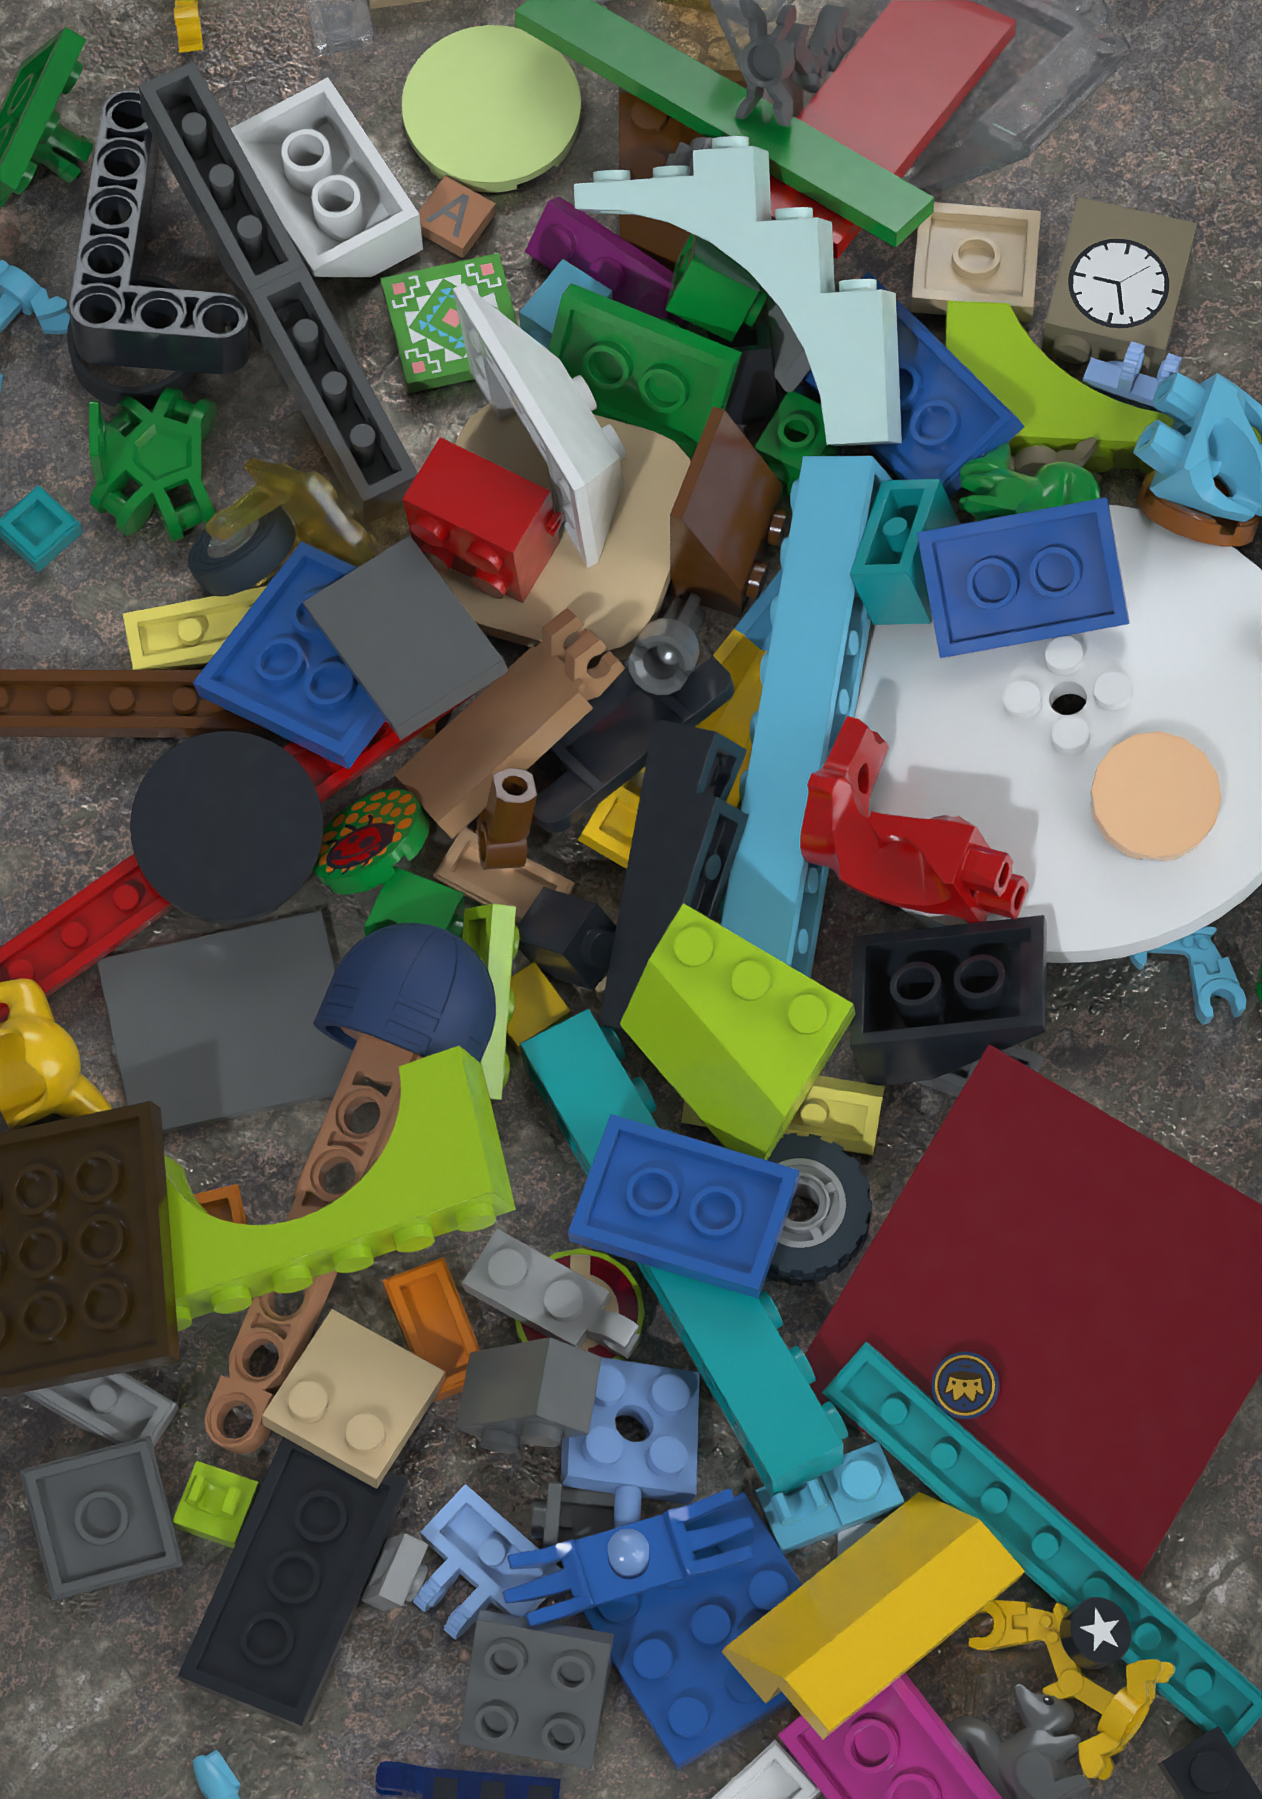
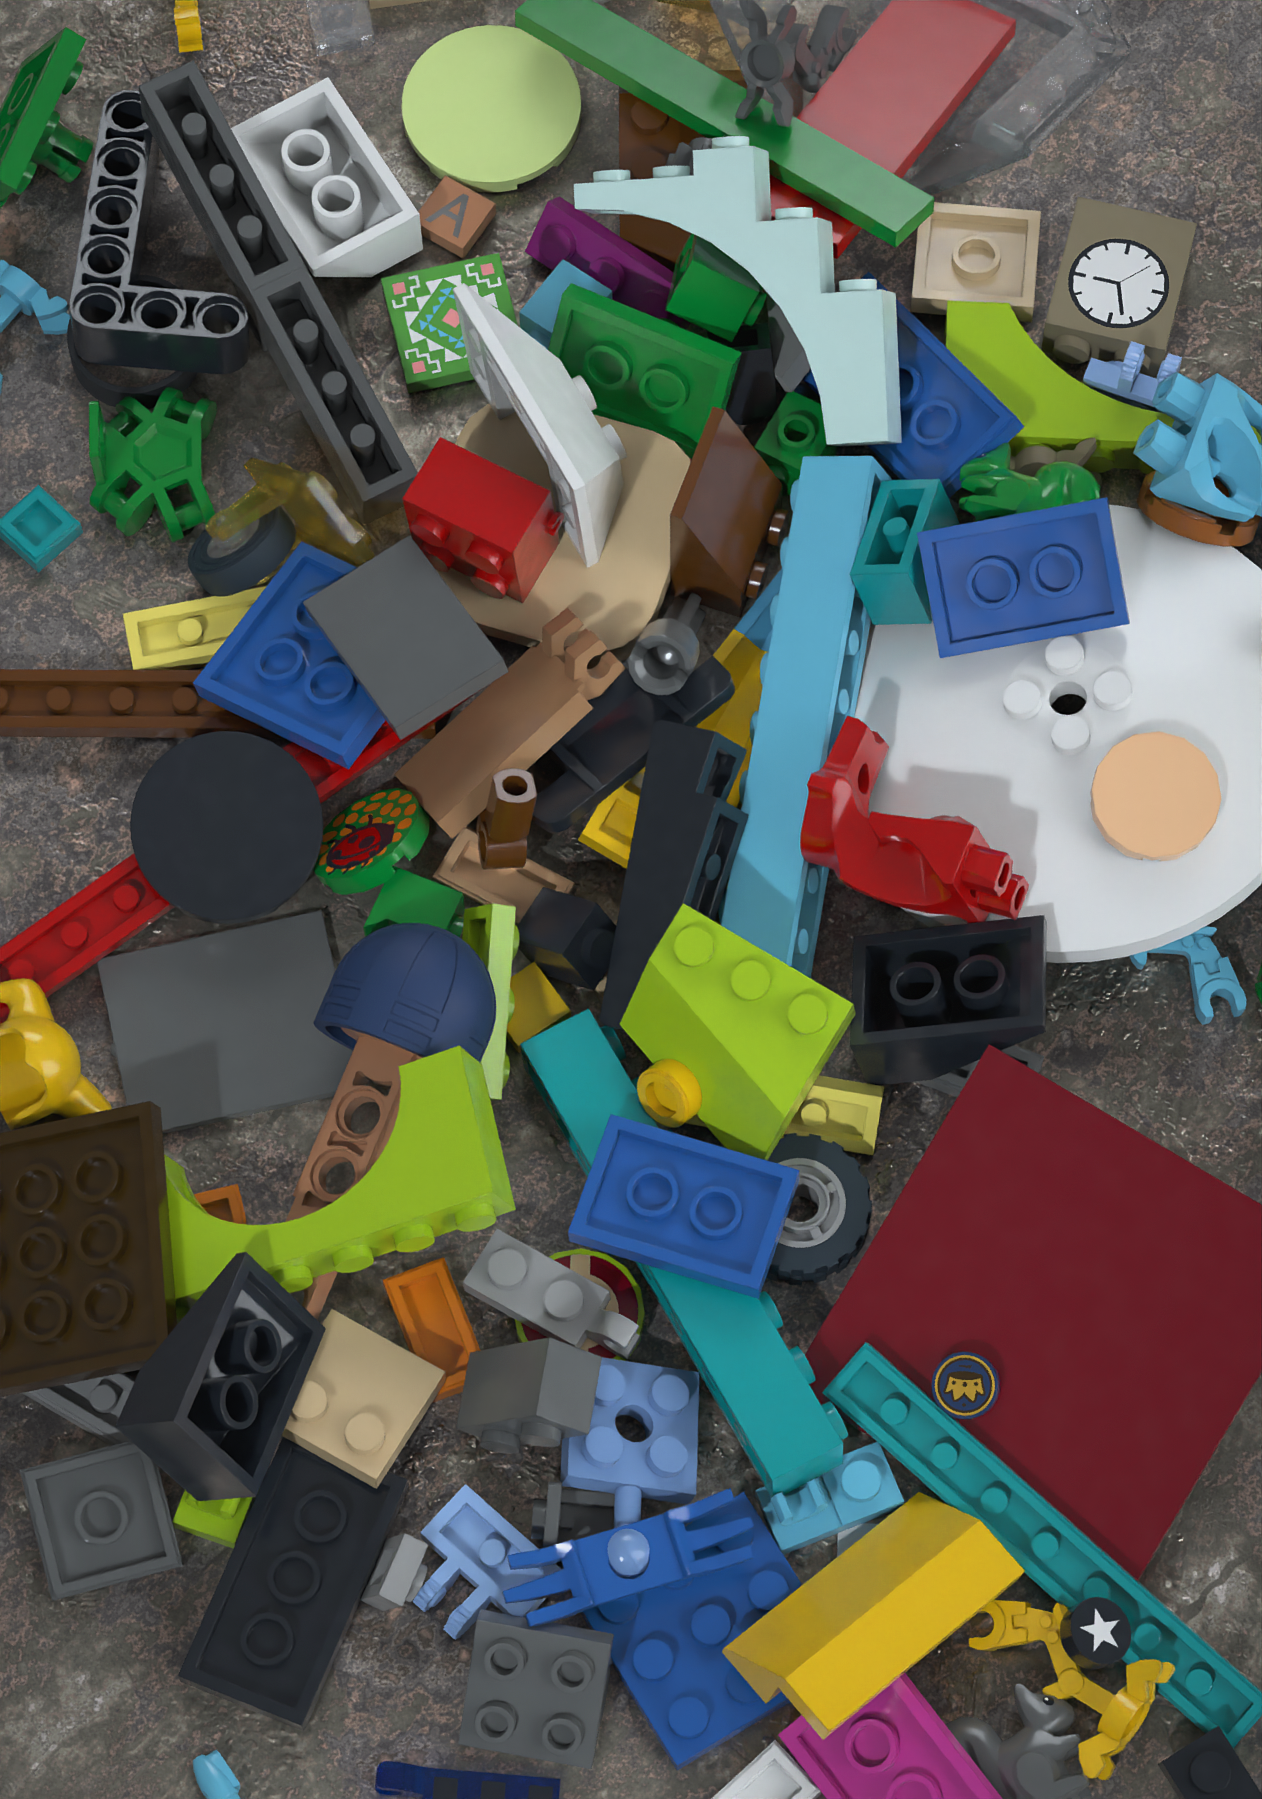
none -> black slope [115,1252,326,1501]
none -> yellow tile [637,1059,702,1128]

